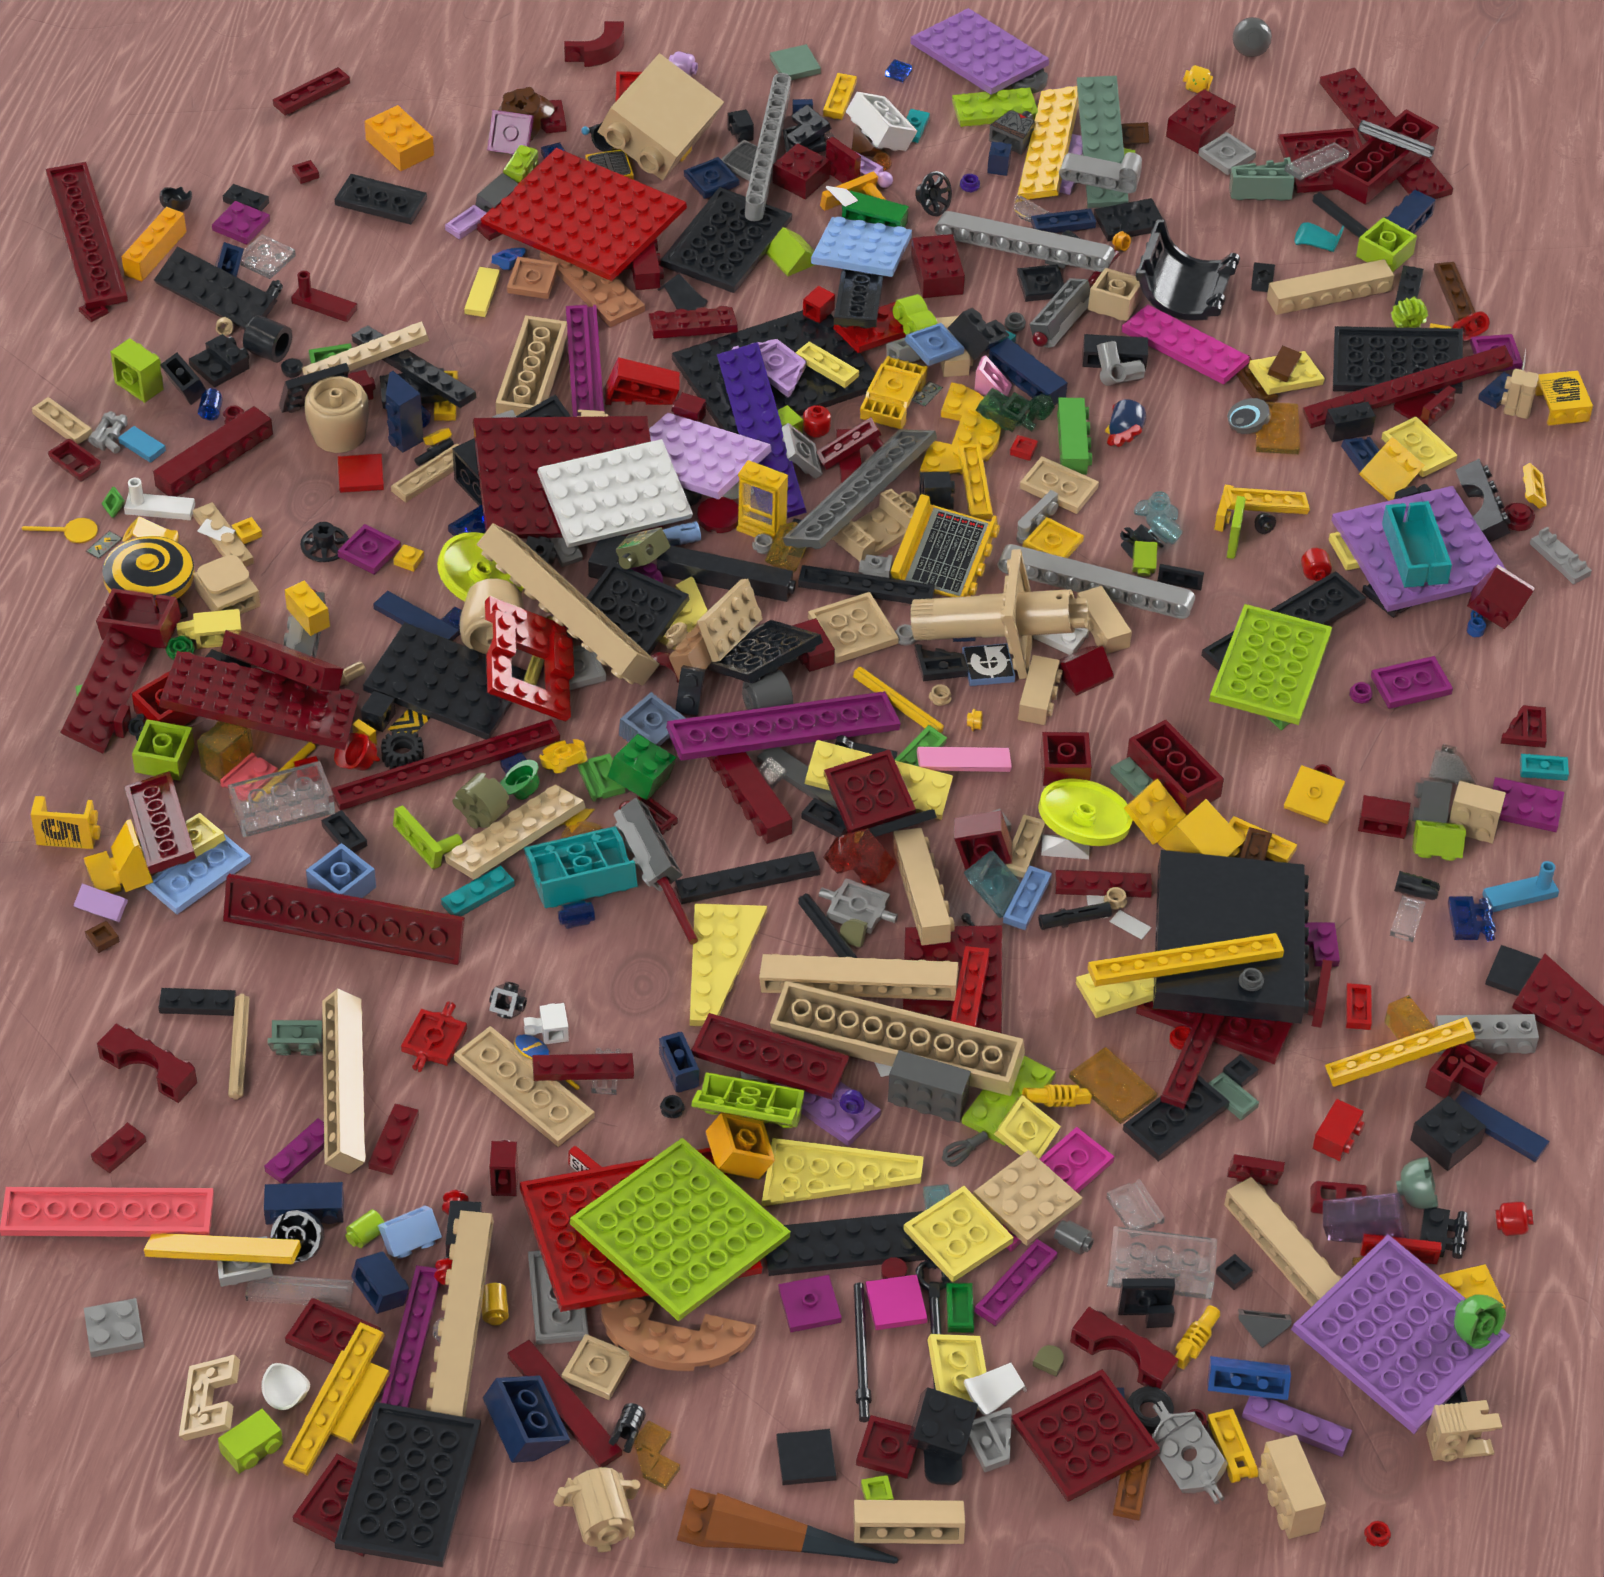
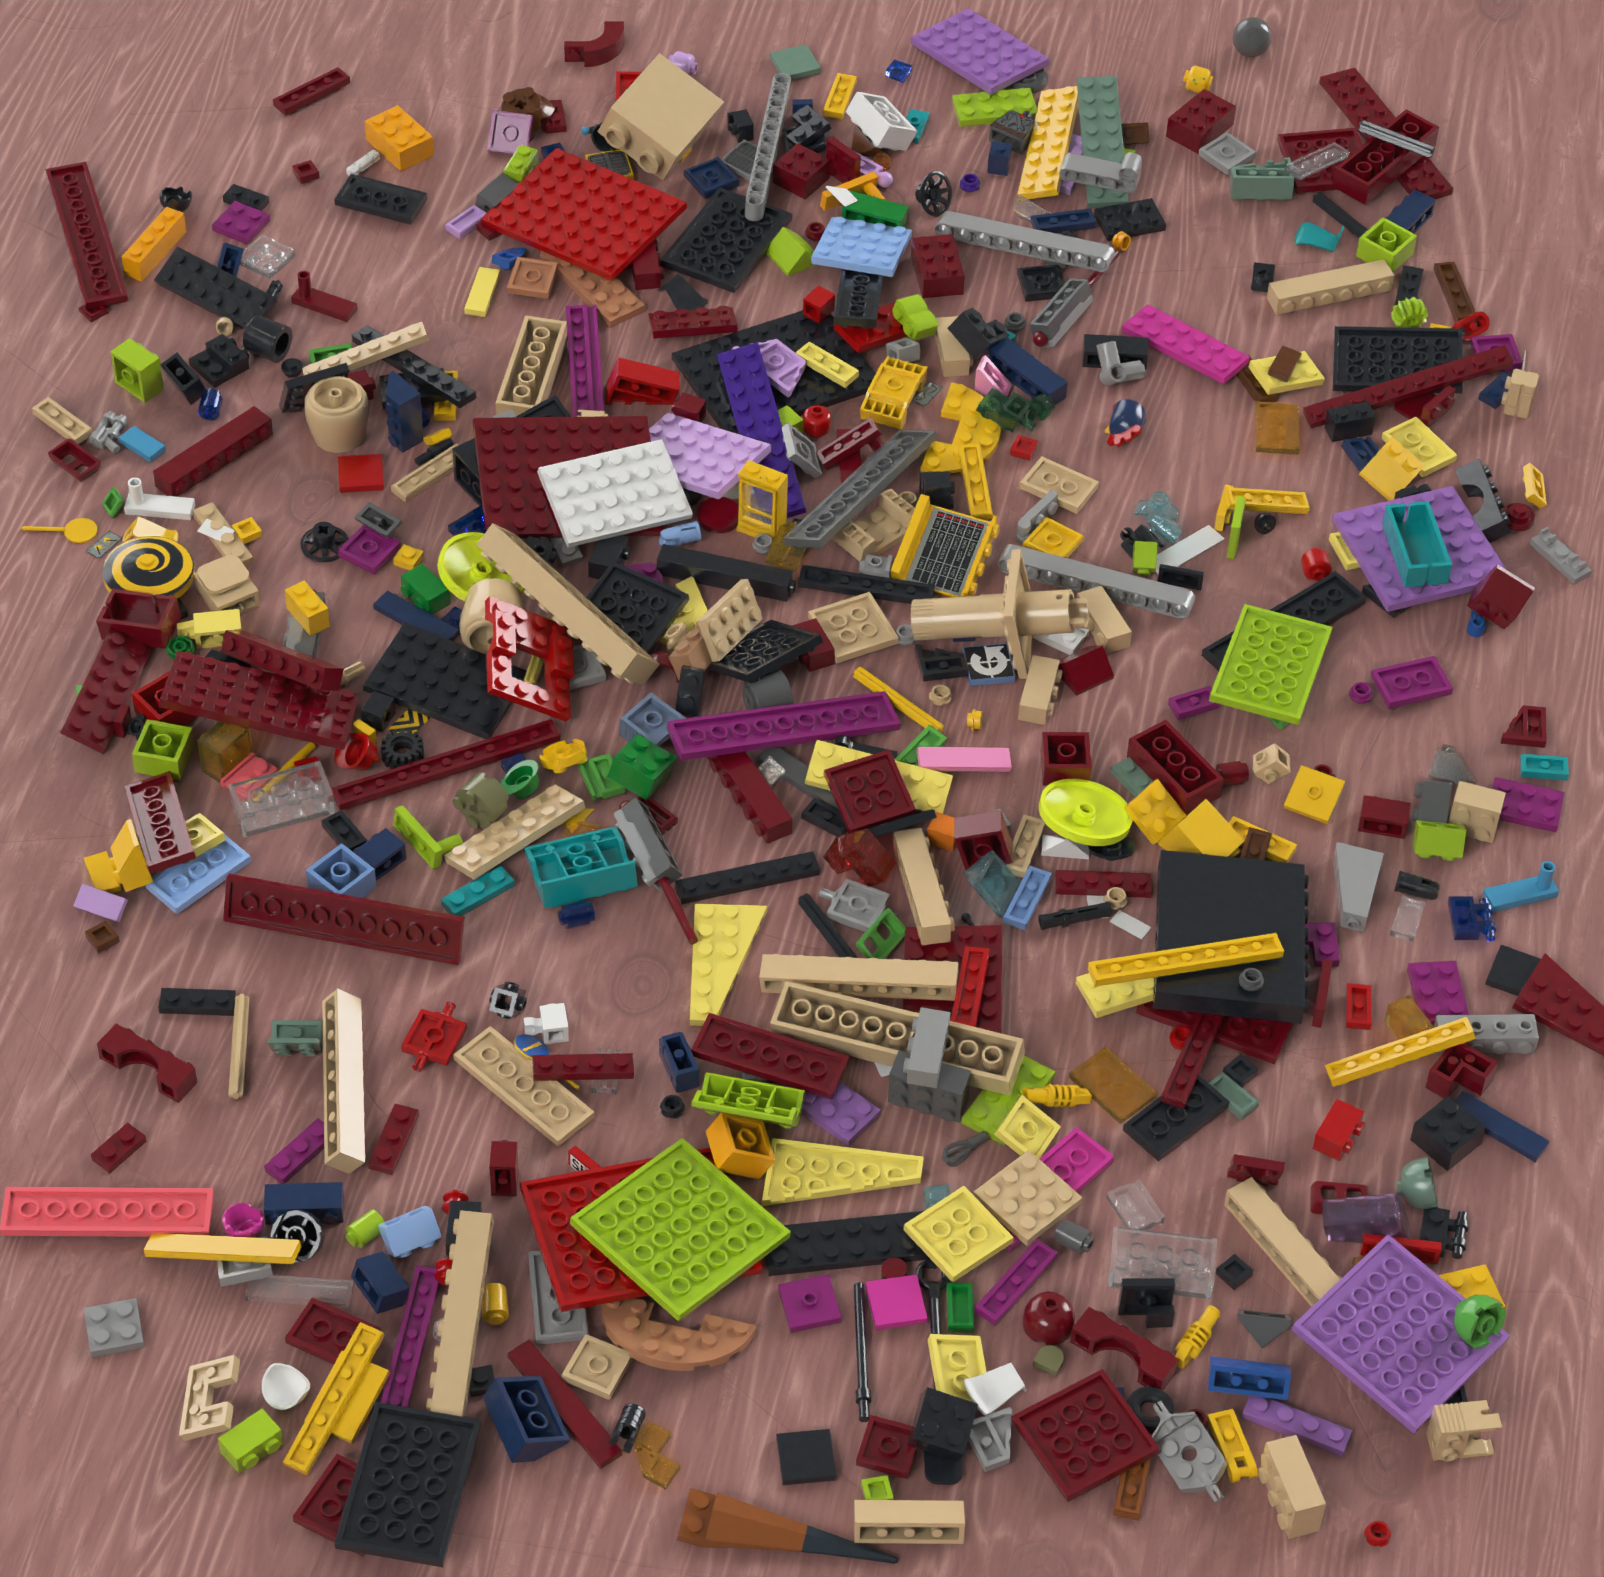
yellow panel [30,796,101,849] -> none
dark red plate [223,405,244,424] -> none
tan container [553,1467,640,1552] -> none
olive torso [616,527,671,569] -> none
dark purple plate [839,1090,865,1114] -> none
olive tile [840,919,868,947] -> none
medium blue tile [905,323,965,366] -> none
bright green brick [1057,398,1092,474] -> none
tan brick [1088,268,1143,321] -> none
black hinge [1136,220,1240,320] -> none
dark grey tile [1227,398,1271,434] -> none
red head [1496,1201,1534,1236] -> none
yellow panel [1535,371,1593,425] -> none
none -> dark pink hair [222,1203,264,1238]
none -> white axle [346,150,380,176]
none -> dark blue brick [353,828,406,881]
none -> dark grey slope [354,502,402,538]
none -> green brick [400,564,451,615]
none -> black plate [469,1365,495,1397]
none -> dark red plate [805,222,825,241]
none -> bright green piece [855,908,906,959]
none -> light grey brick [903,1007,950,1088]
none -> orange brick [927,812,956,853]
none -> dark red cylinder [1022,1291,1075,1345]
none -> black dish [1088,836,1136,861]
none -> white sticker [1155,525,1225,574]
none -> magenta plate [1168,686,1220,720]
none -> dark red brick [1215,761,1249,787]
none -> tan brick [1252,743,1291,784]
none -> light grey slope [1333,842,1384,932]
none -> magenta plate [1407,961,1469,1027]

